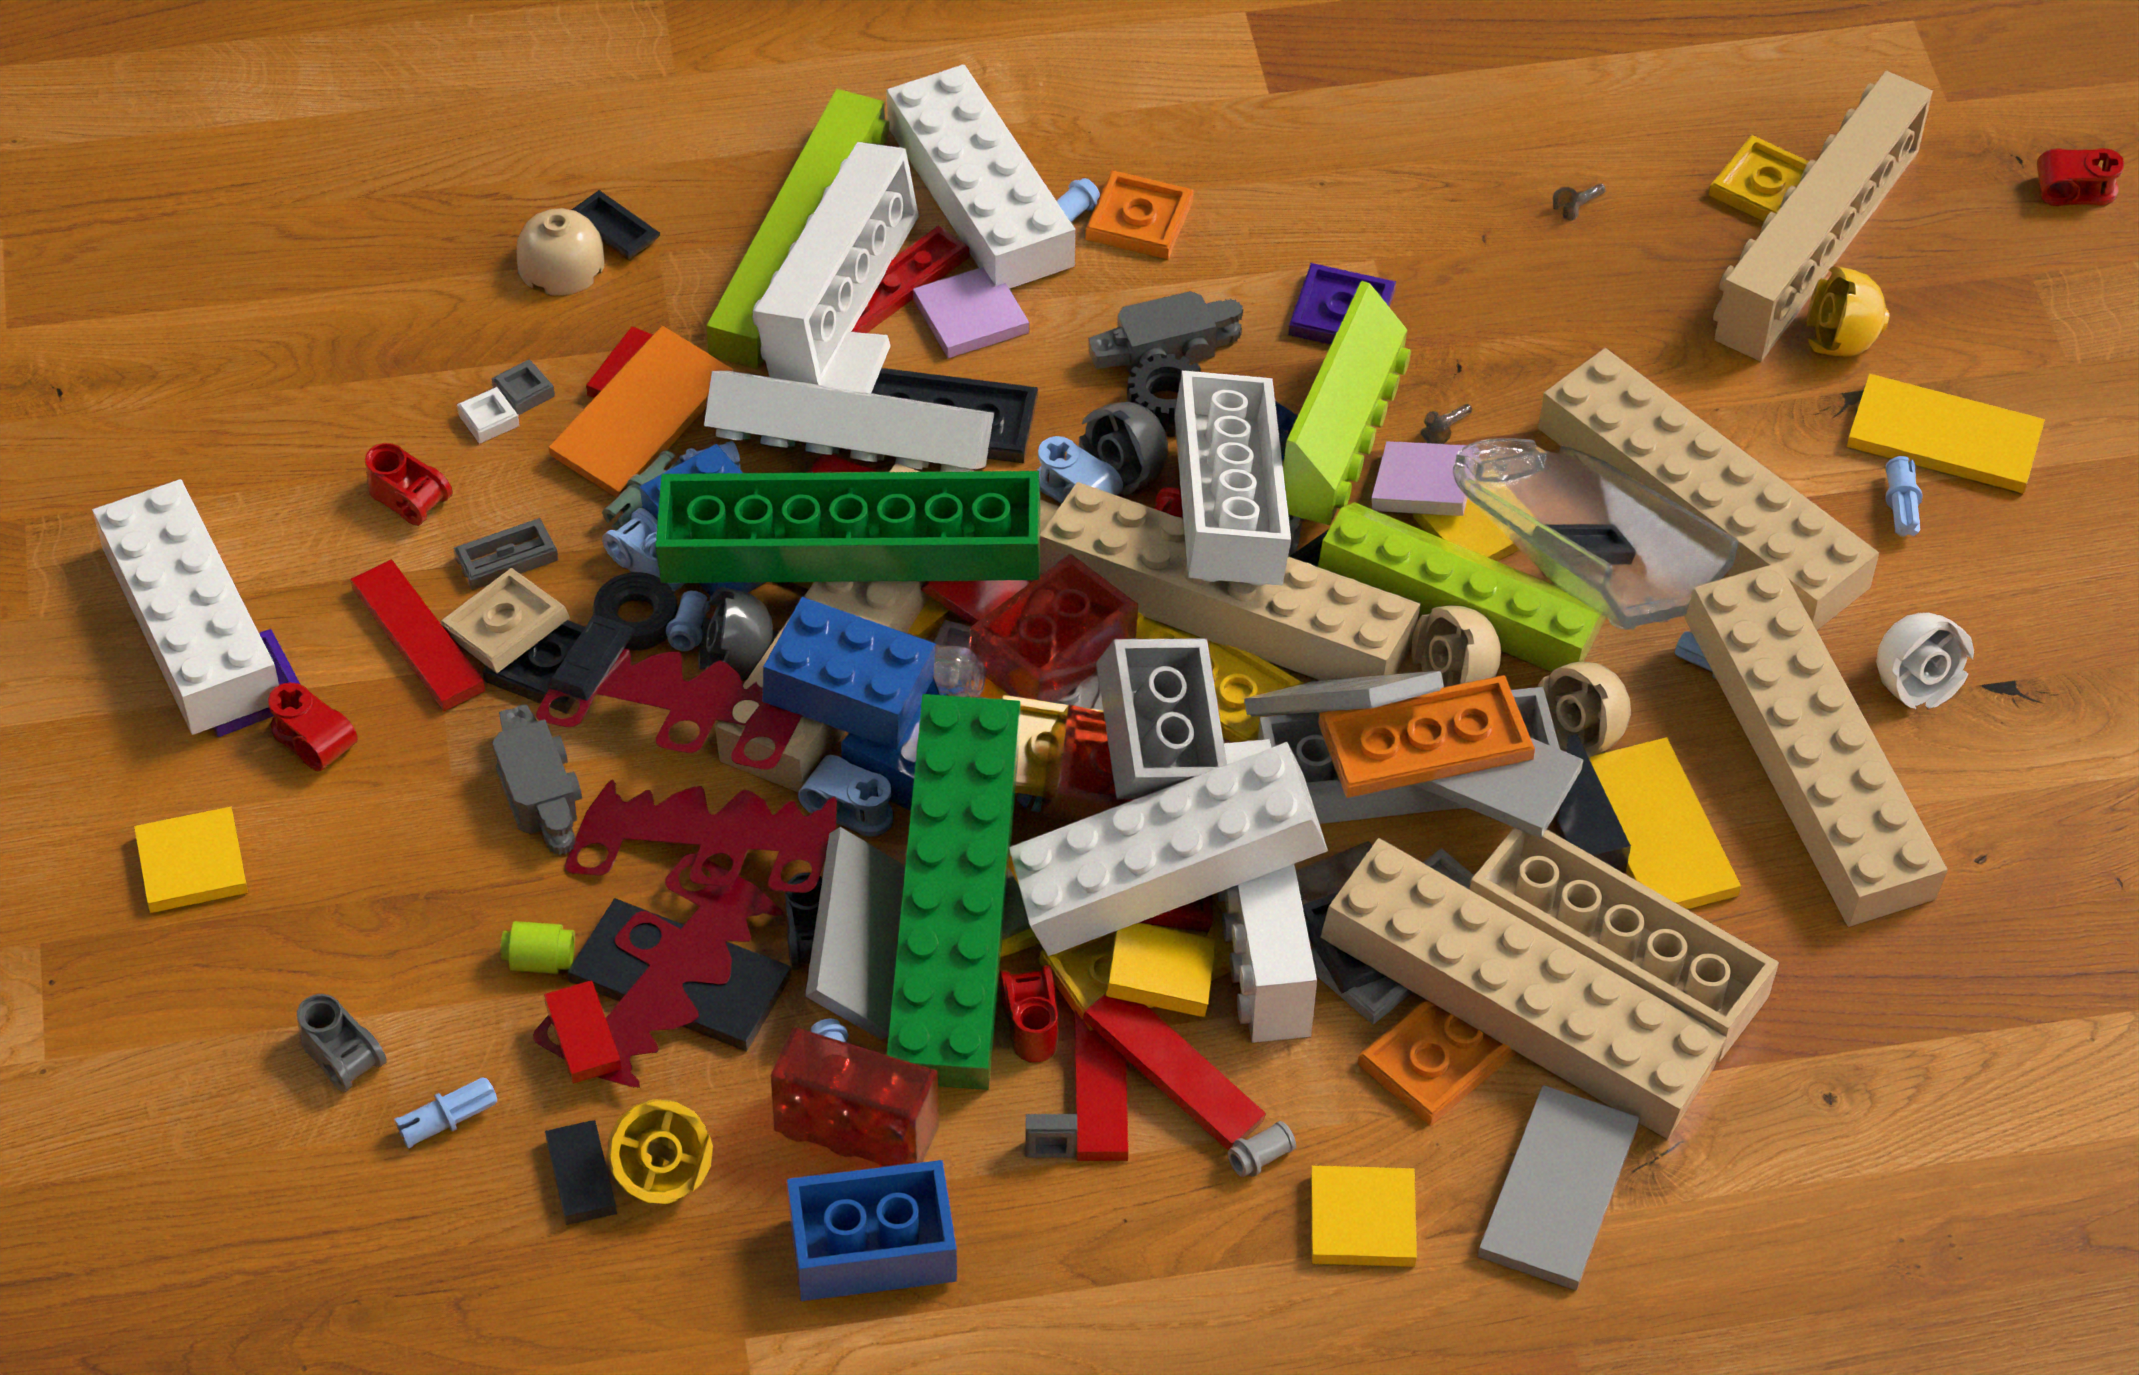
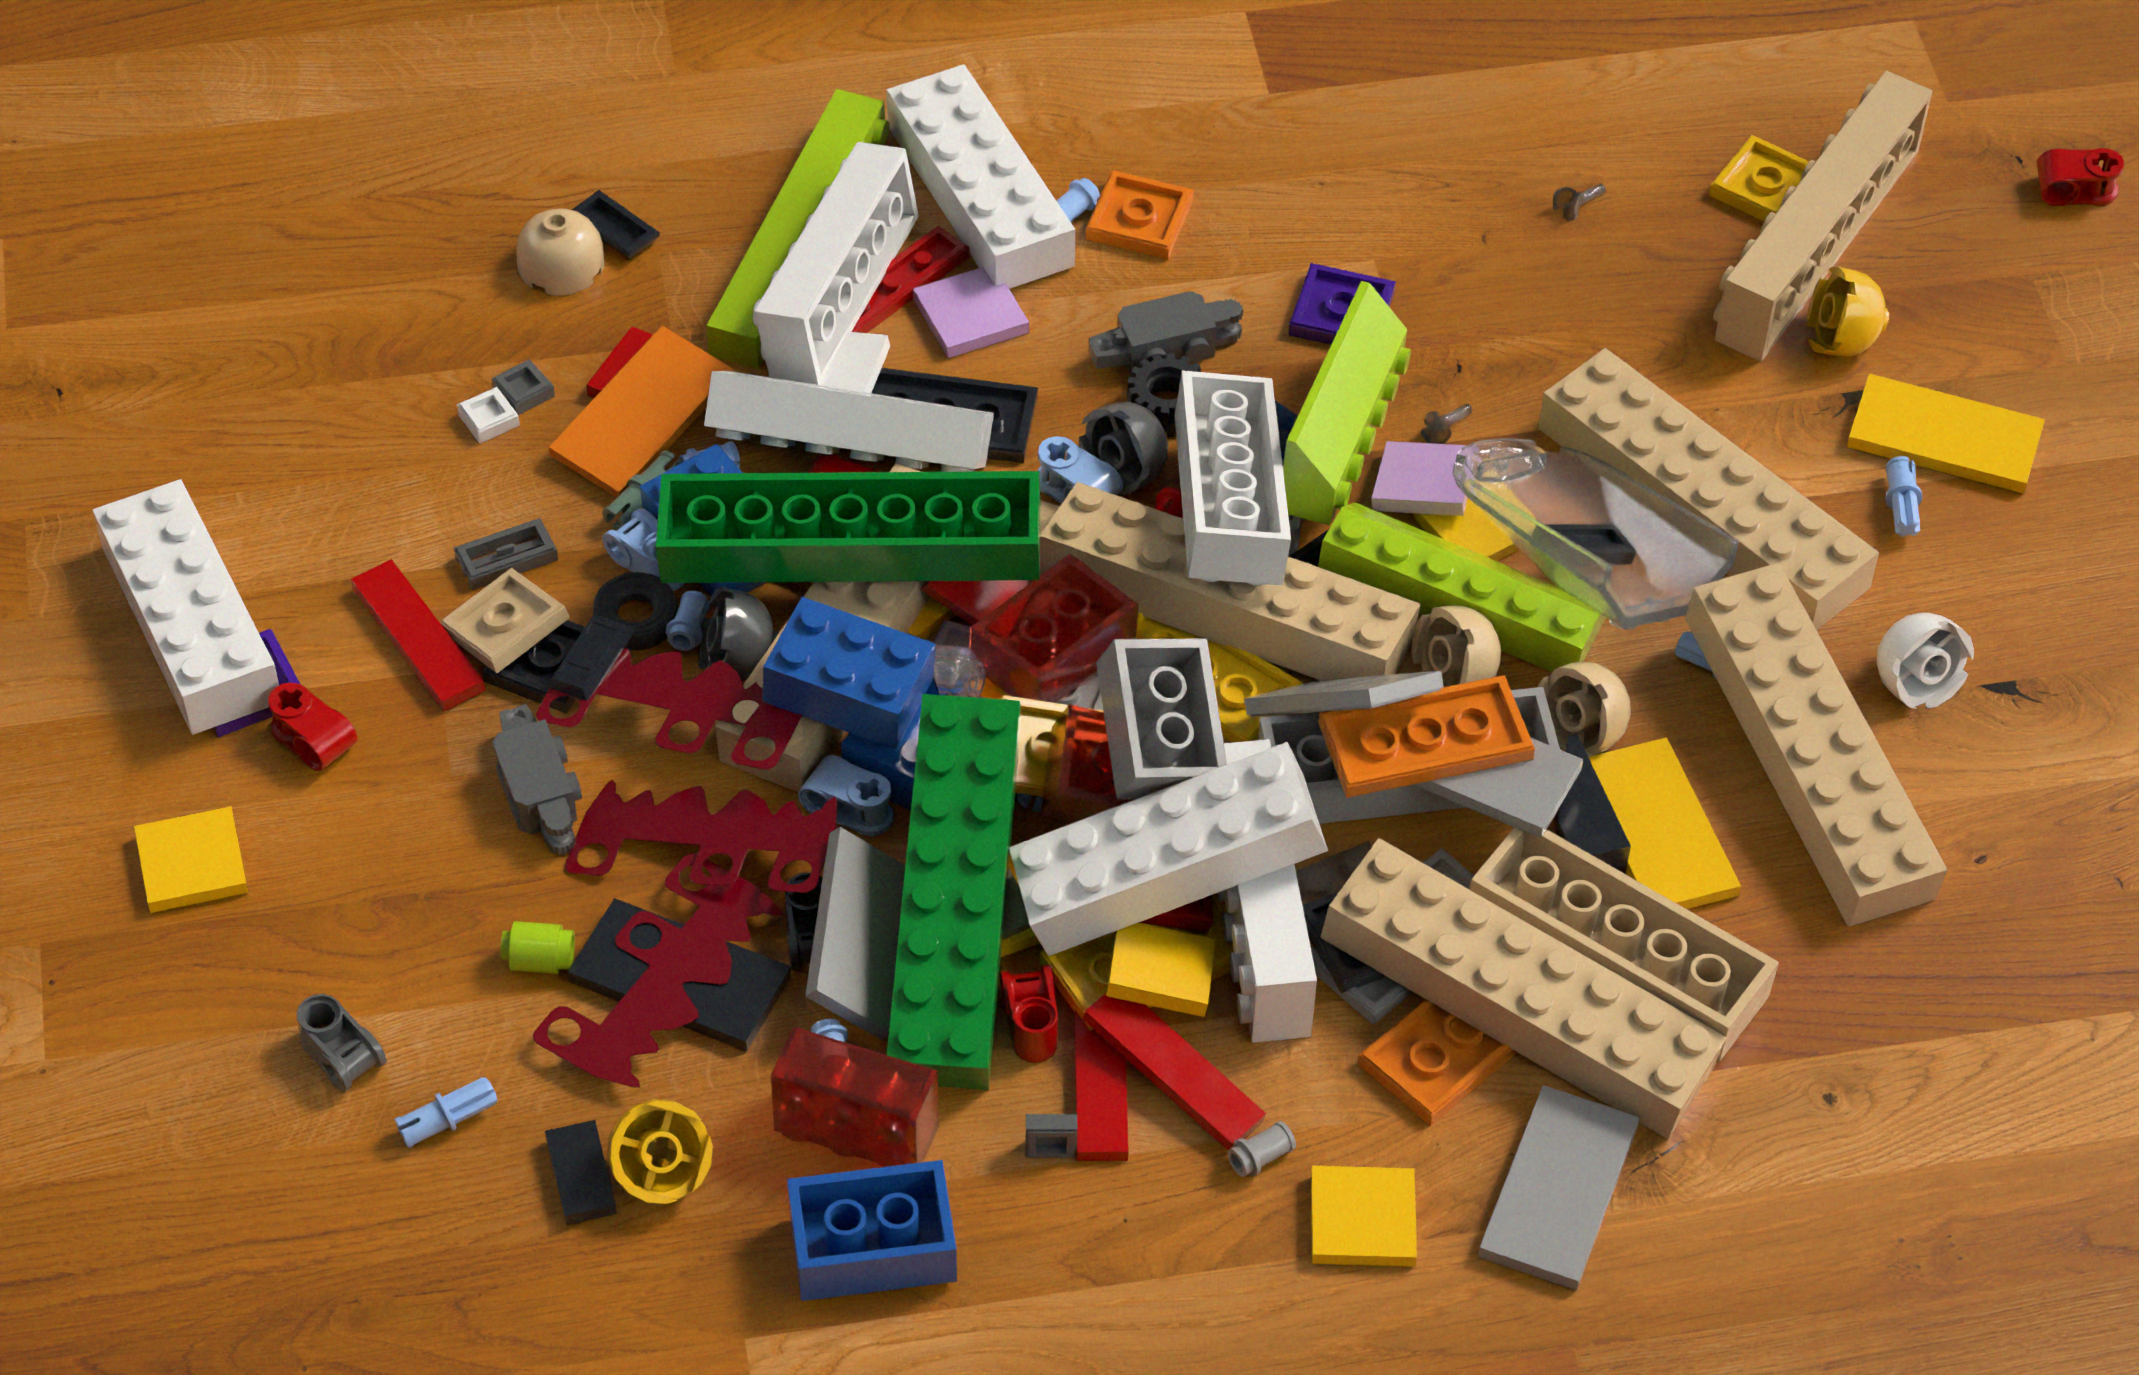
red piece [365,443,453,526] -> none
red tile [544,980,622,1084] -> none

